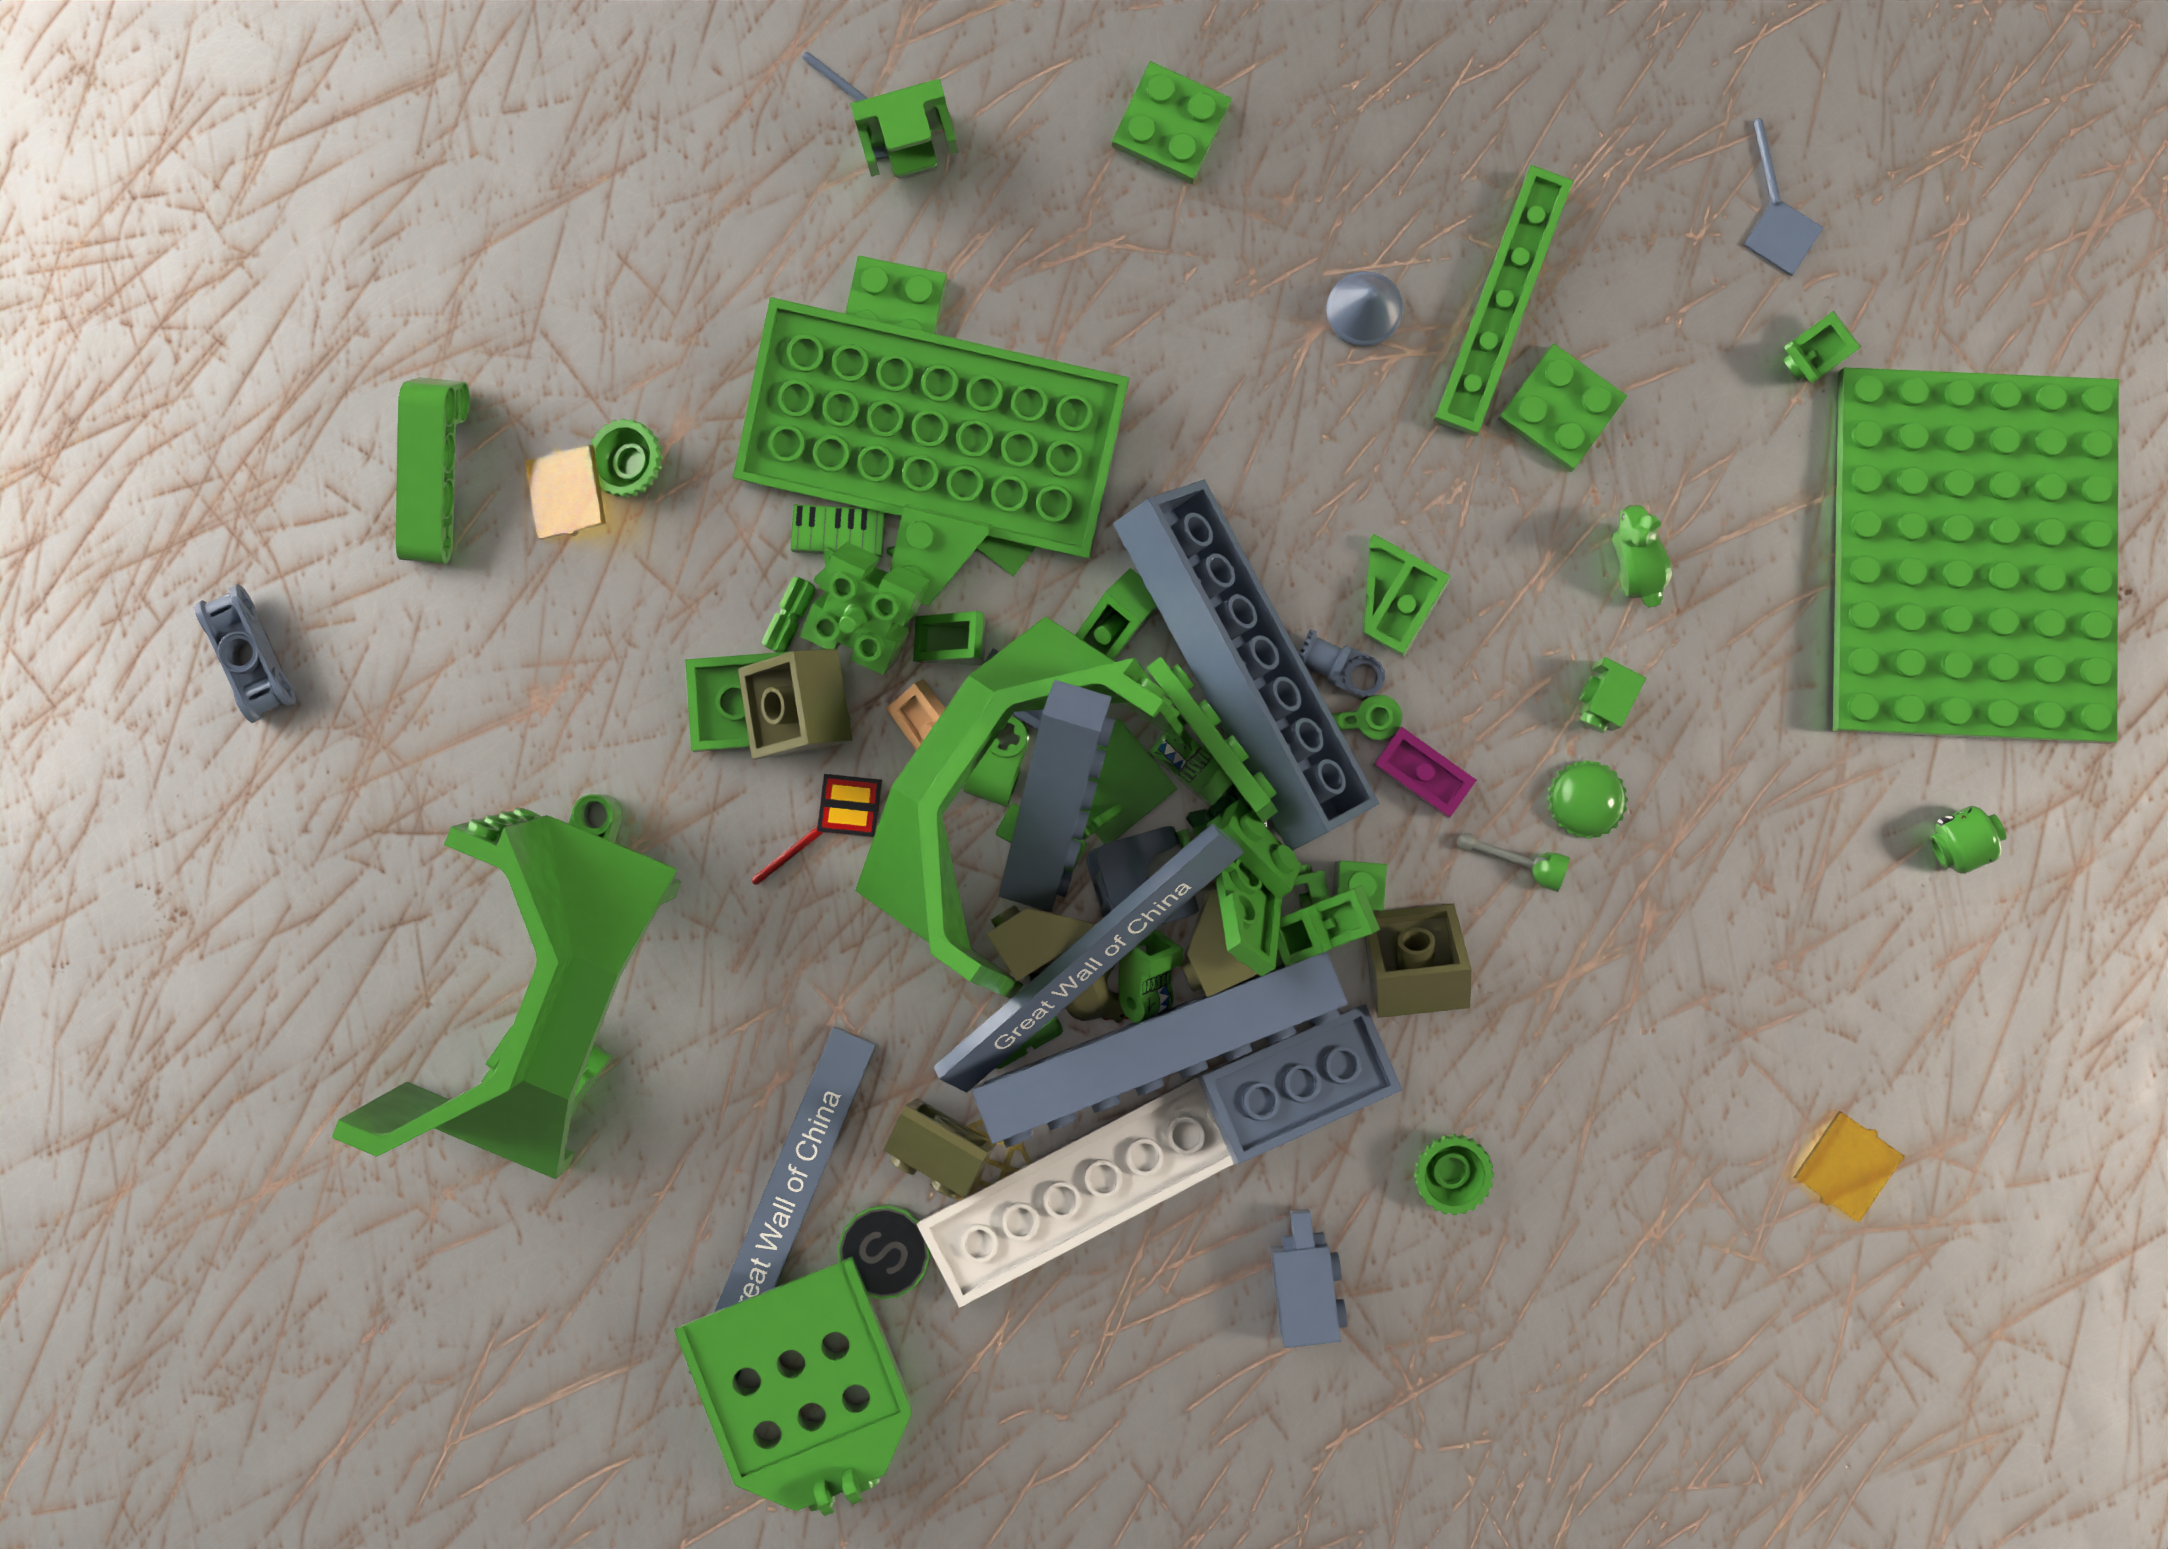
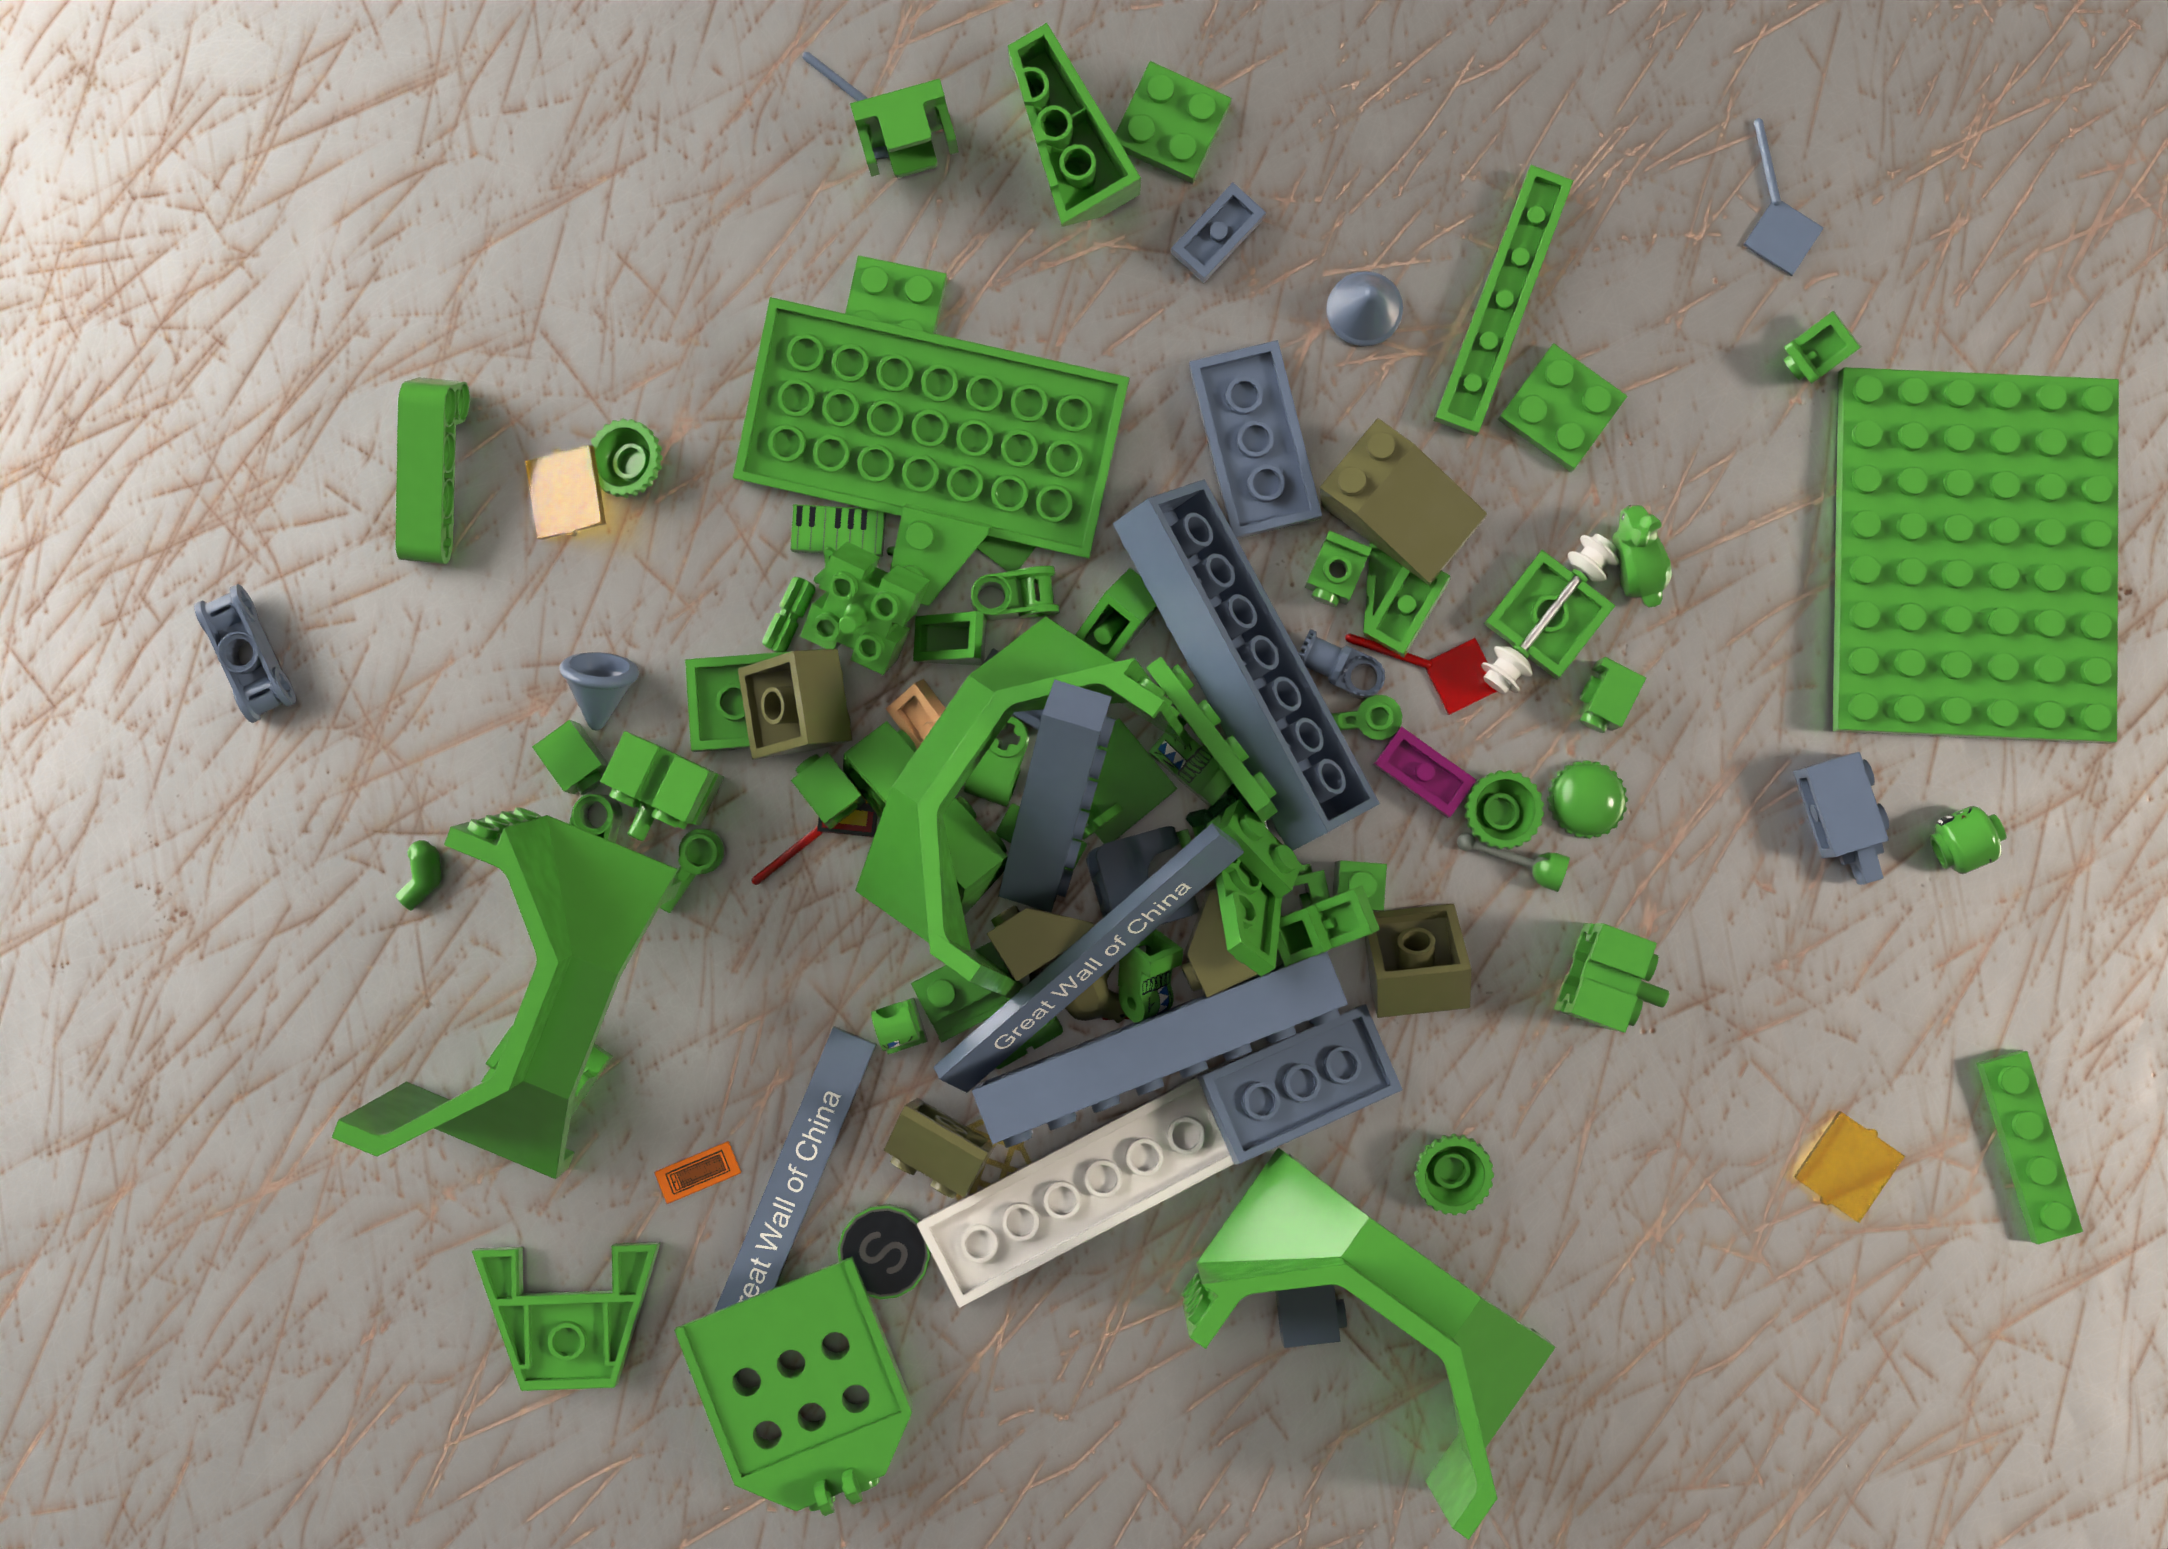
none -> bright green arm [395,840,442,911]
none -> bright green wing [472,1242,661,1391]
none -> bright green brick [532,720,608,795]
none -> sand blue hat [559,652,639,731]
none -> bright green brick [600,731,724,841]
none -> sticker [654,1141,741,1204]
none -> bright green plate [660,829,725,913]
none -> bright green brick [791,752,866,829]
none -> bright green wedge [843,721,1008,915]
none -> bright green leg [871,998,928,1055]
none -> bright green plate [911,942,1012,1043]
none -> bright green piece [971,566,1060,621]
none -> bright green wedge [1007,23,1141,227]
none -> sand blue plate [1171,182,1266,283]
none -> bright green panel [1181,1147,1556,1540]
none -> sand blue plate [1189,340,1322,539]
none -> bright green brick [1304,530,1372,607]
none -> olive slope [1320,418,1487,586]
none -> red piece [1345,633,1497,715]
none -> bright green hat [1464,770,1544,850]
none -> bright green plate [1481,534,1619,694]
none -> bright green brick [1553,923,1669,1033]
none -> sand blue hinge [1793,752,1889,885]
none -> bright green plate [1976,1050,2083,1245]

